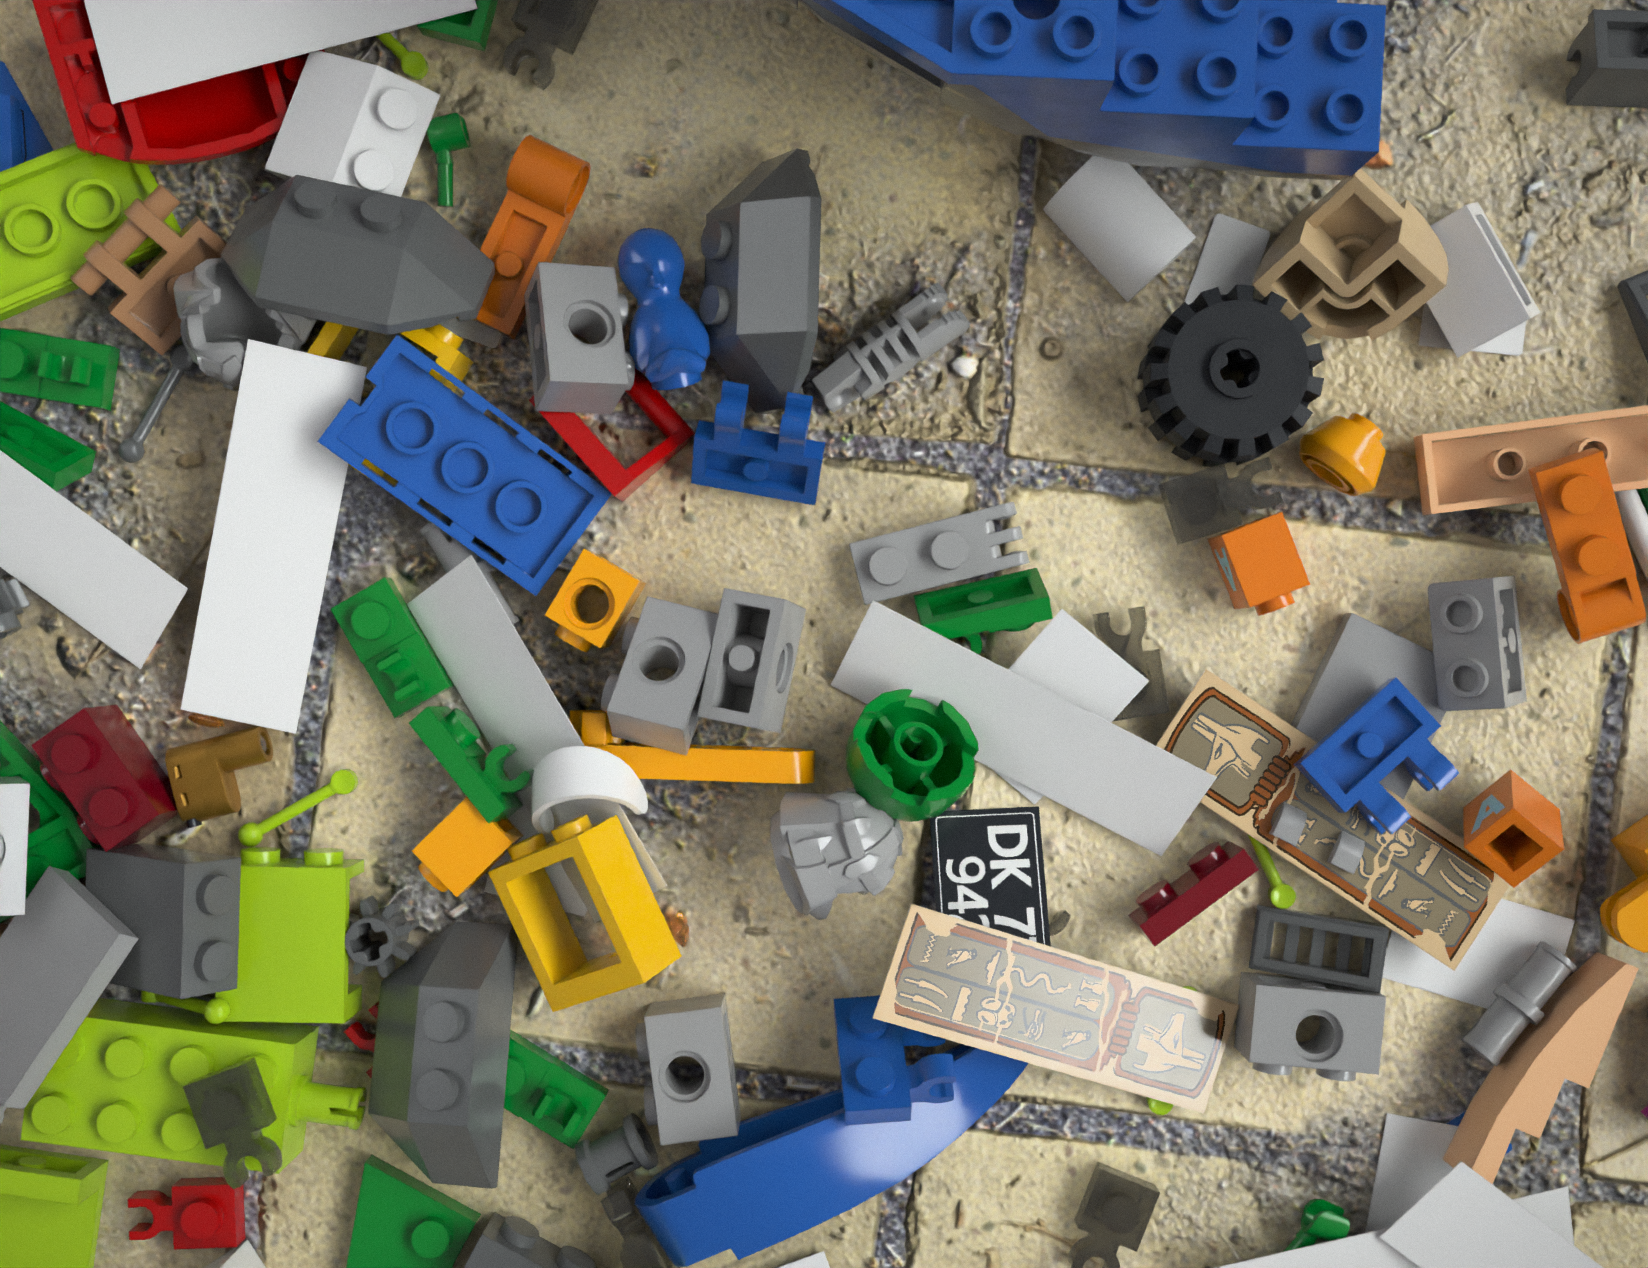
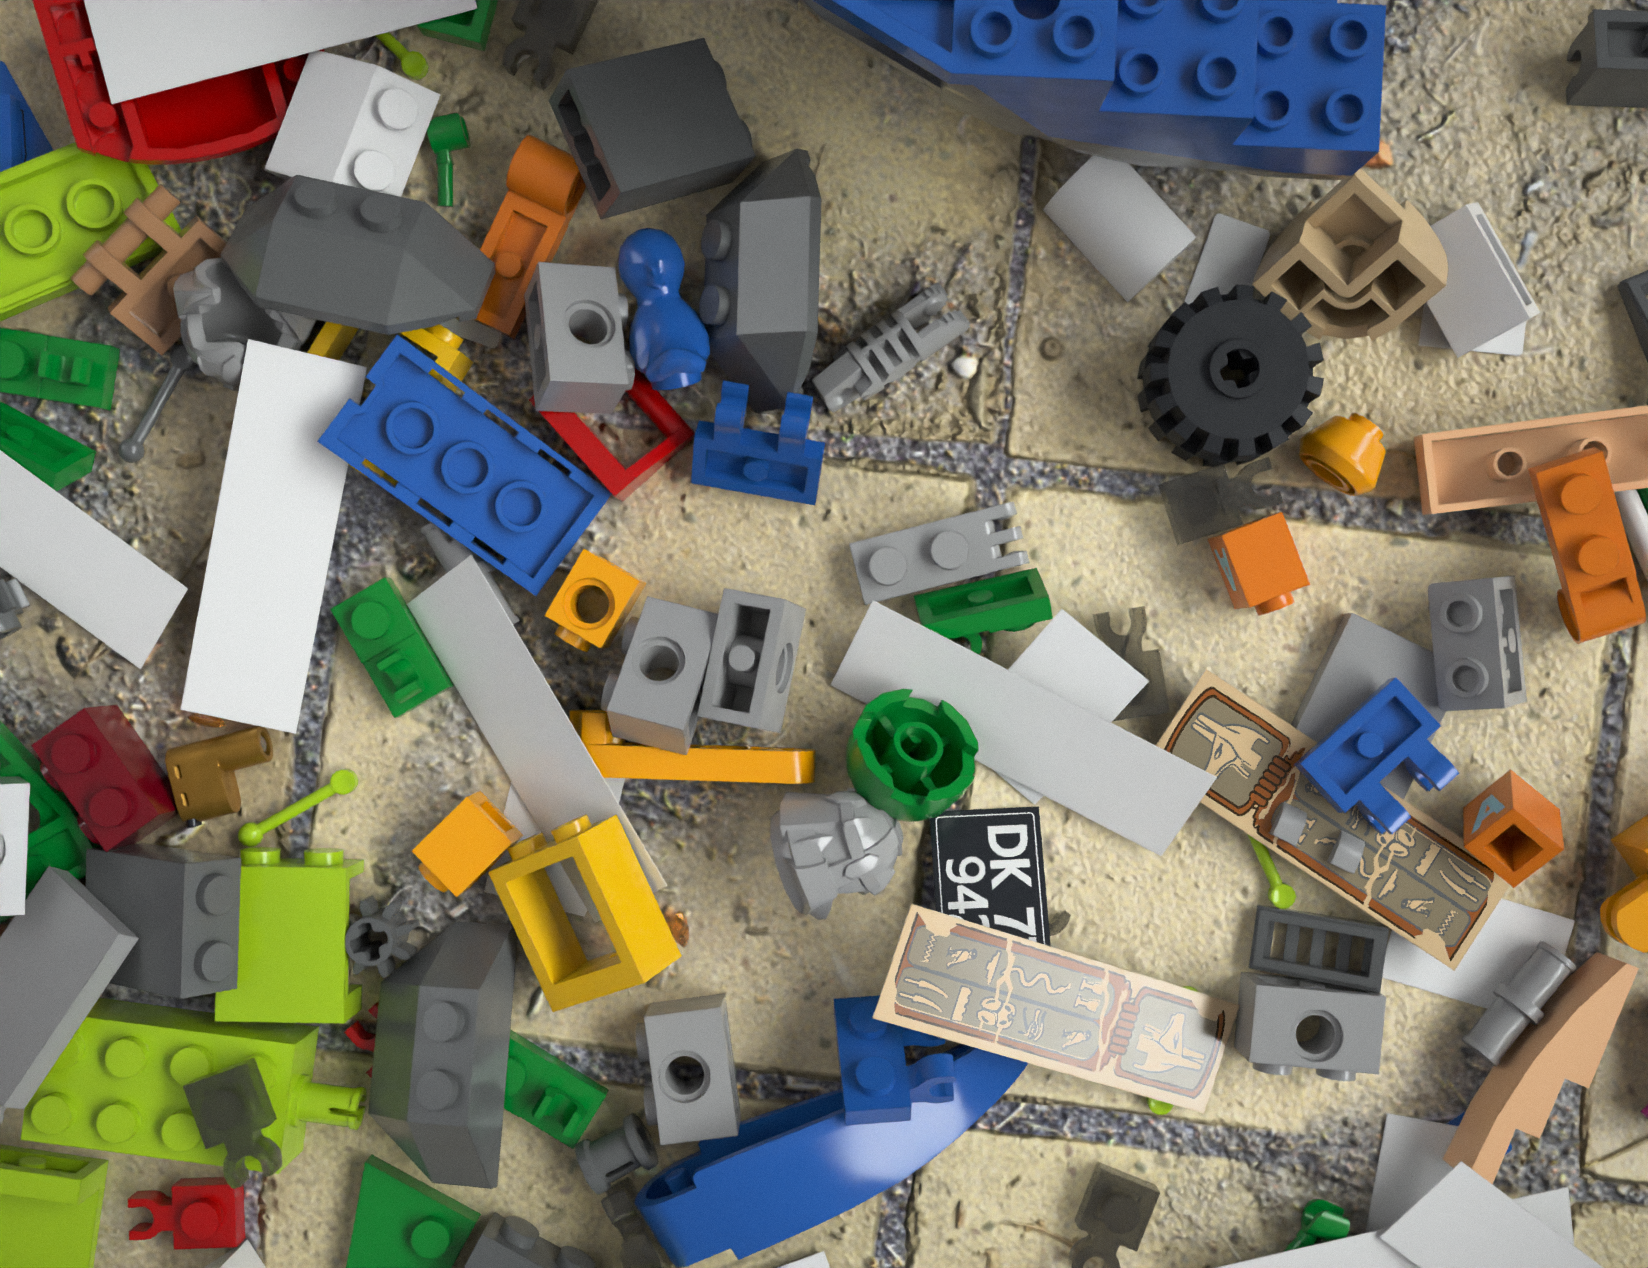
lime hinge [141,990,231,1024] -> none
green plate [409,706,534,823] -> none
white helmet [532,746,648,835] -> none
dark red plate [1128,841,1259,947] -> none
none -> dark grey brick [549,38,756,220]

